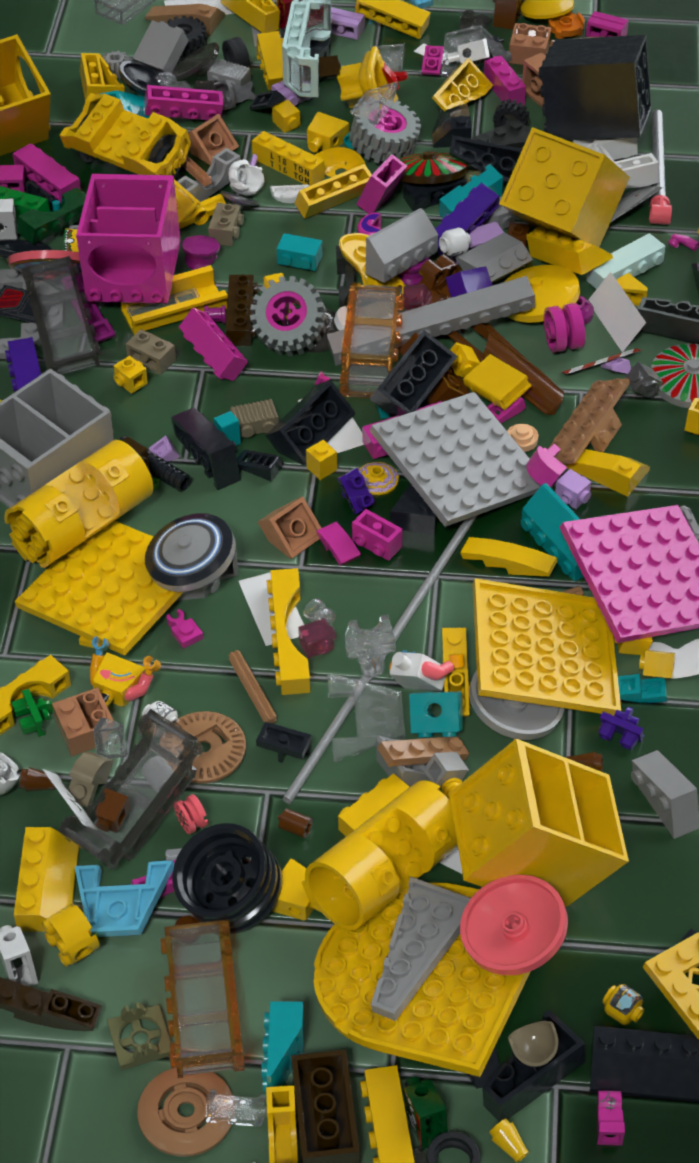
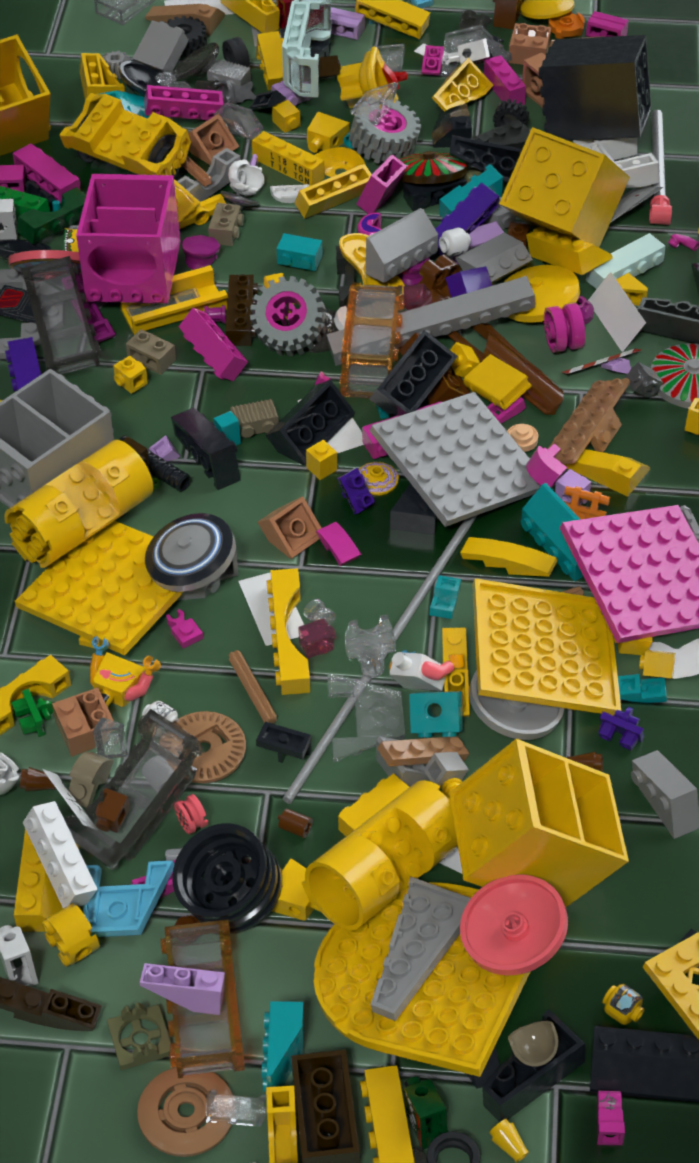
black slope [237,450,282,481] -> none
dark pink brick [352,509,402,561] -> none
none -> white brick [23,801,97,908]
none -> lavender slope [140,963,225,1015]
none -> clear piece [214,102,264,140]
none -> teal slope [429,575,462,619]
none -> orange plate [564,486,610,519]

